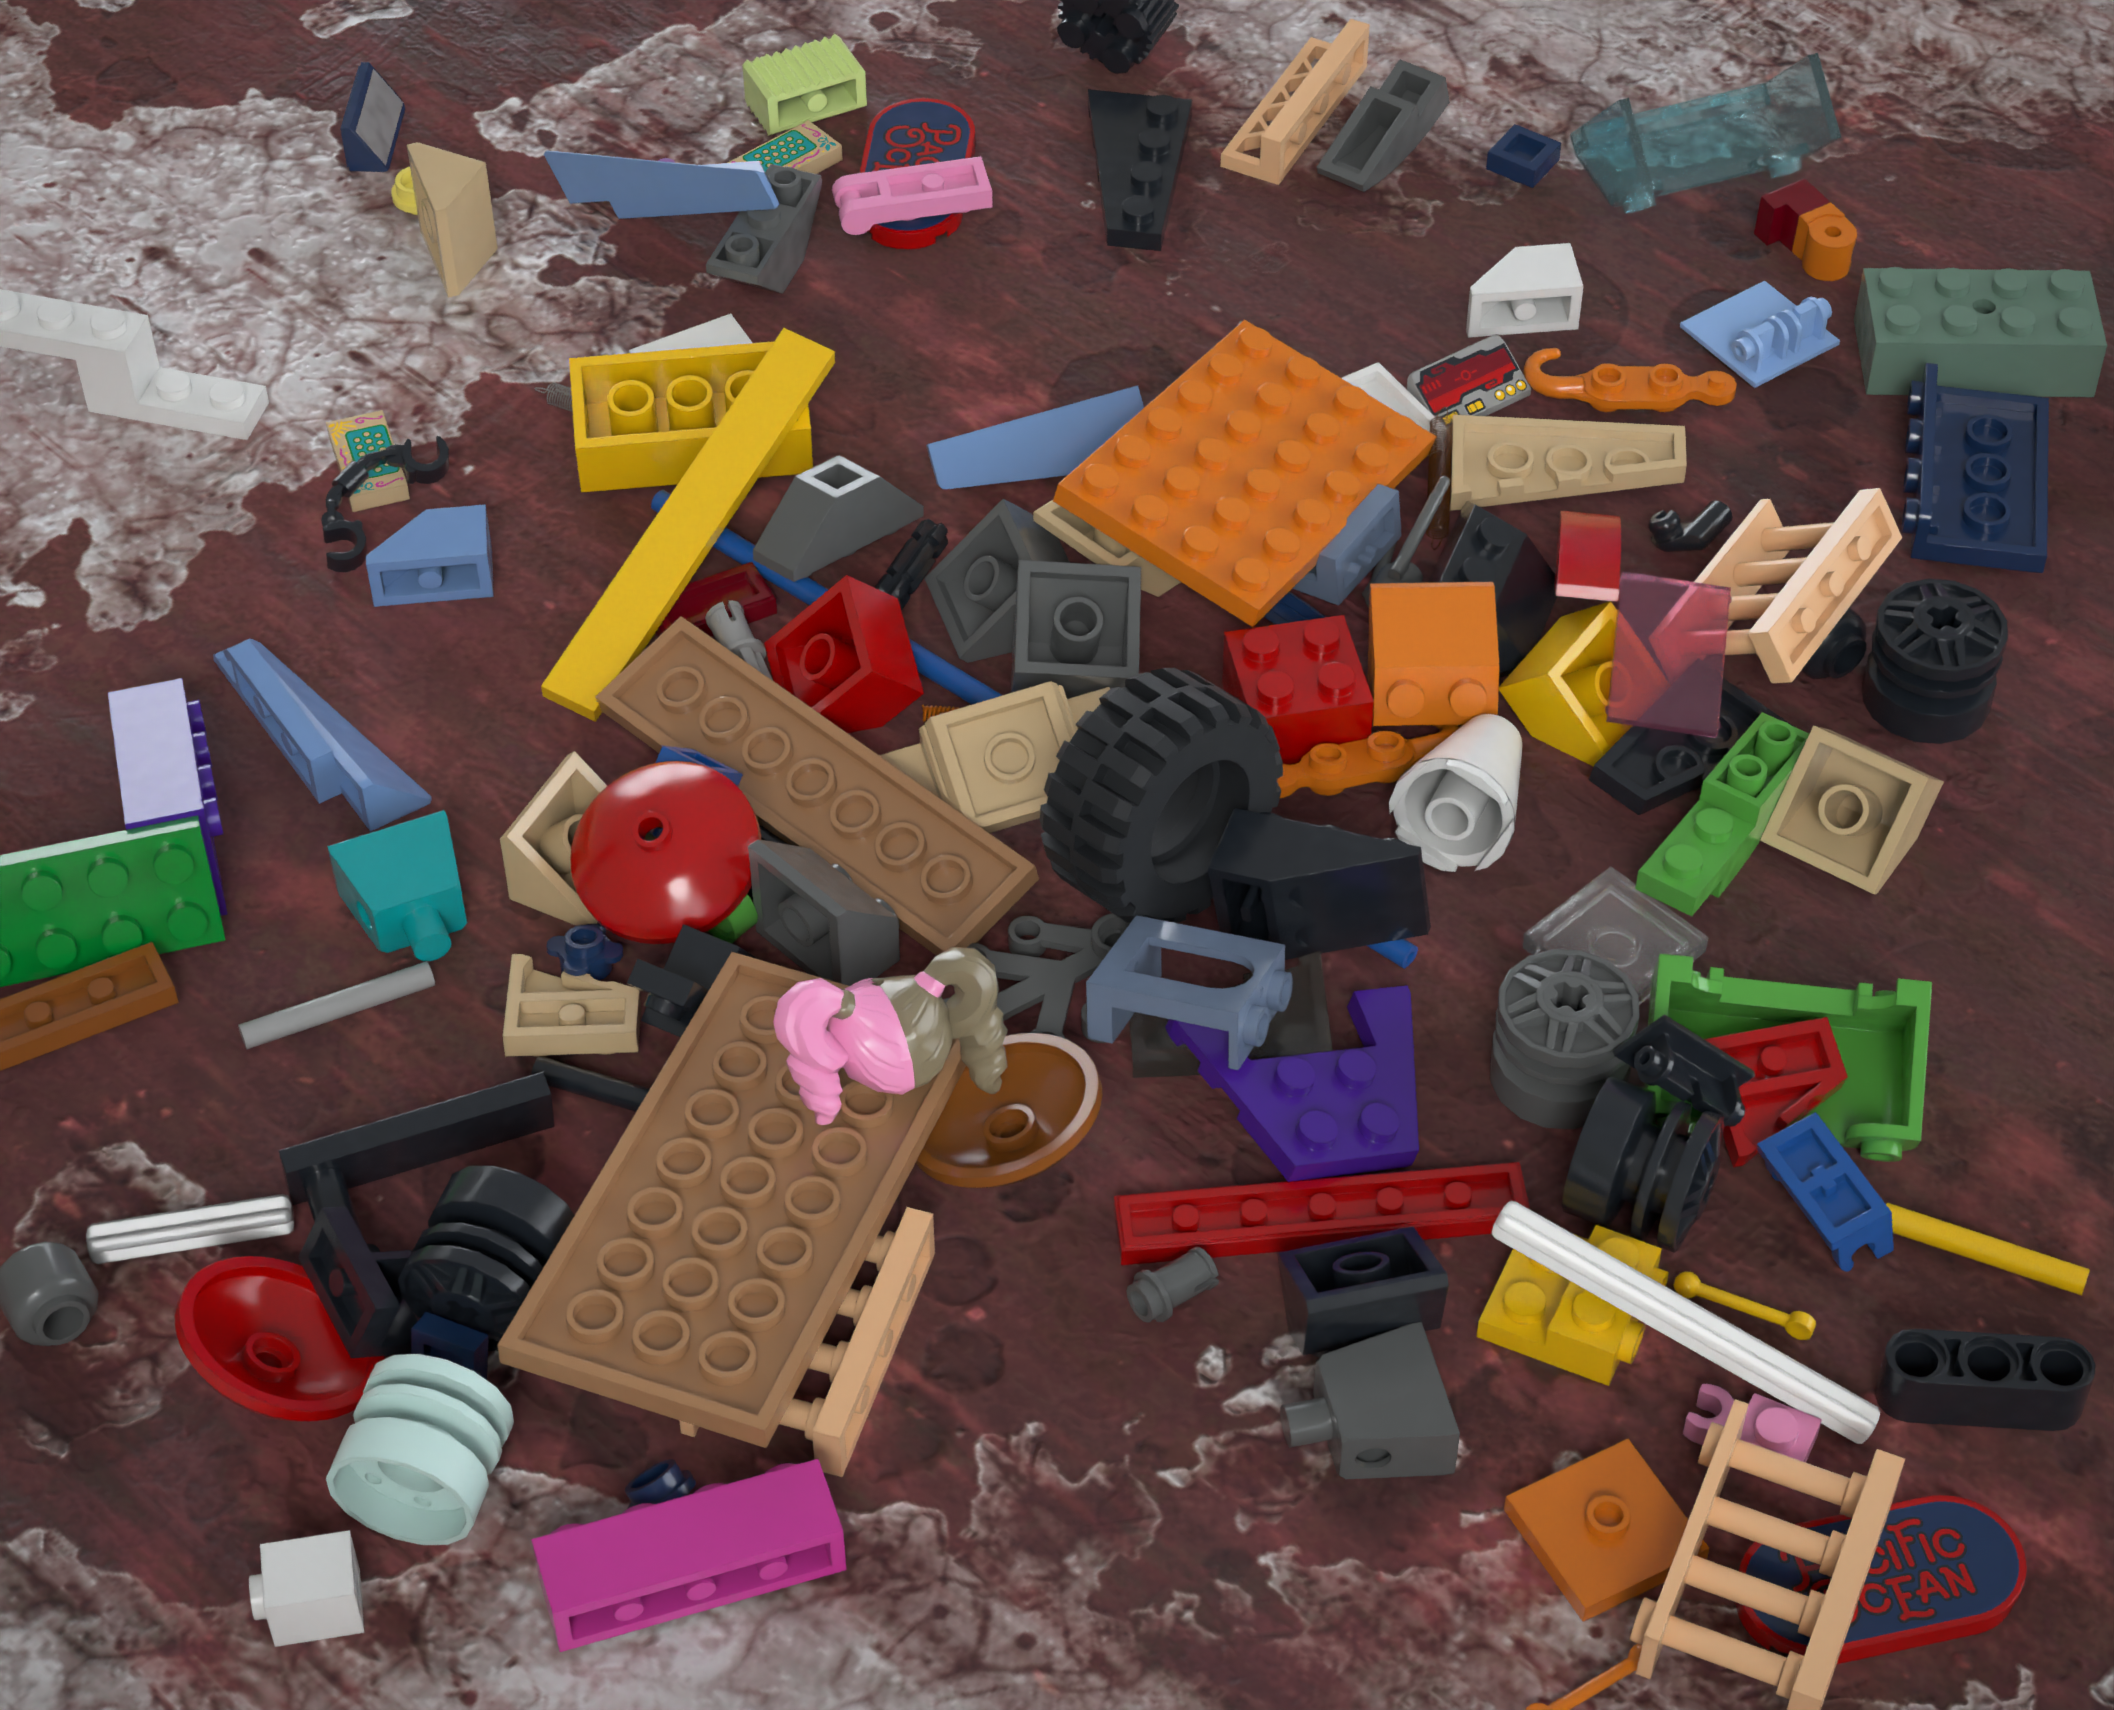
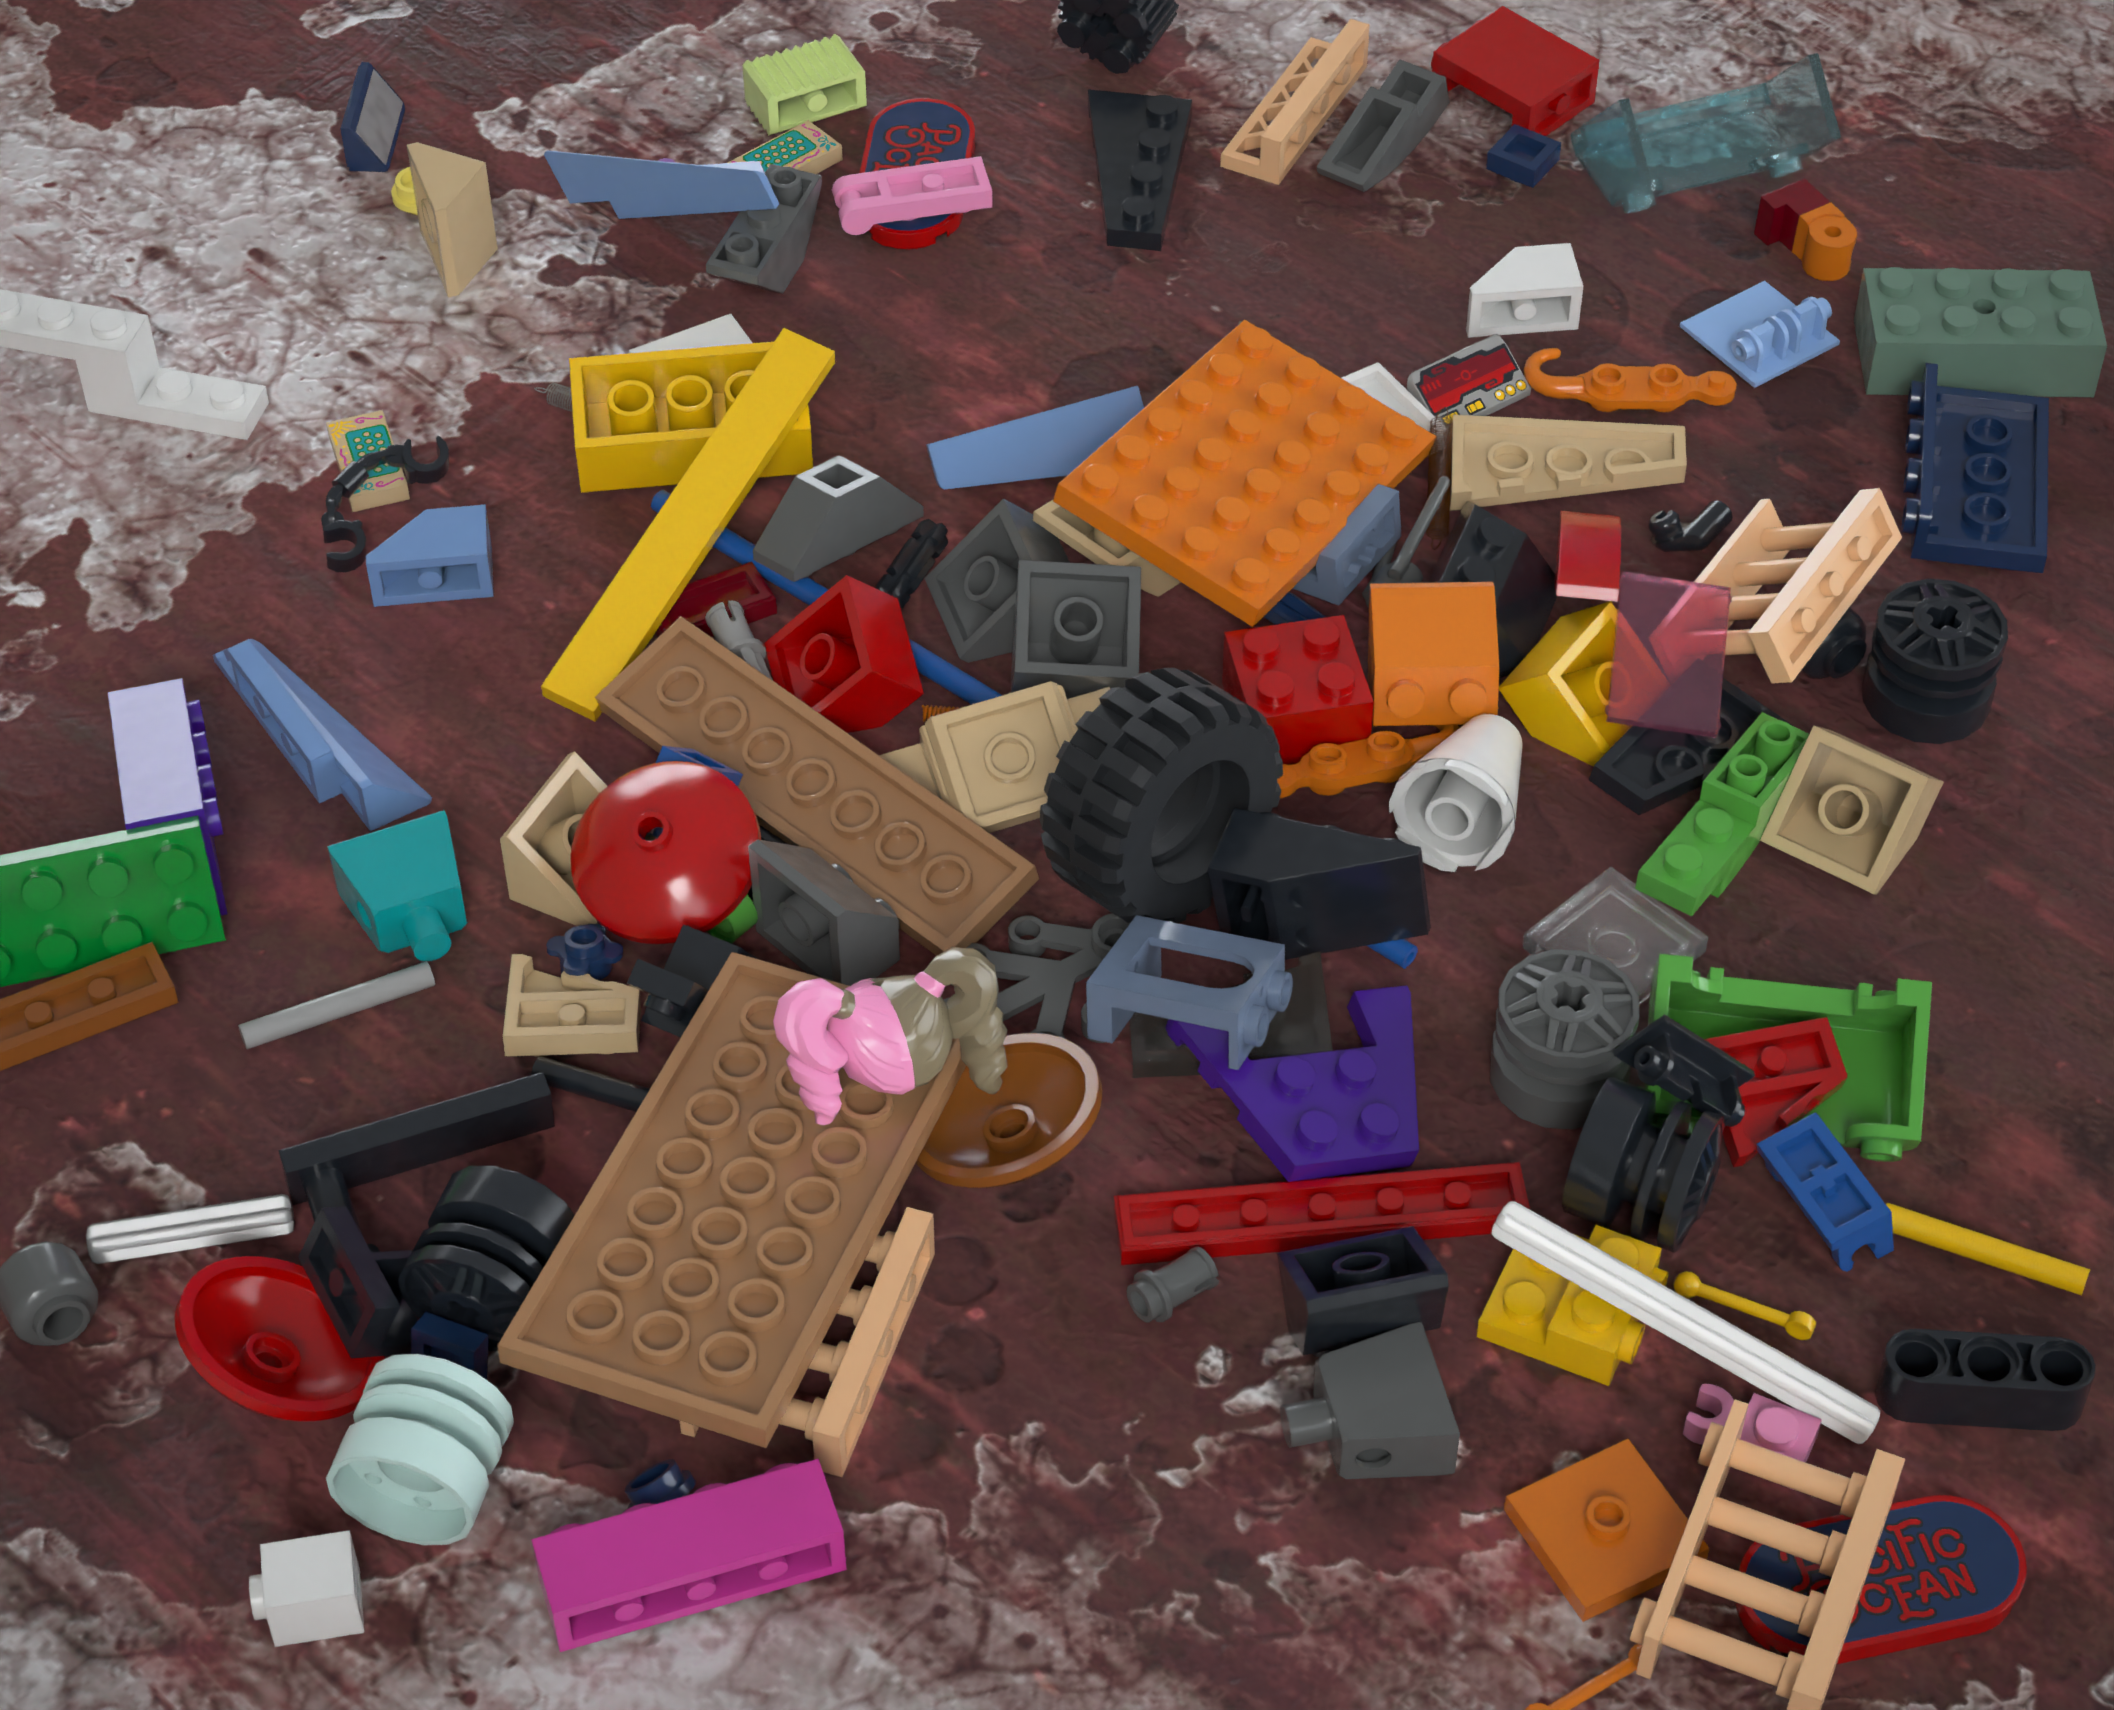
none -> red panel [1431,6,1600,136]

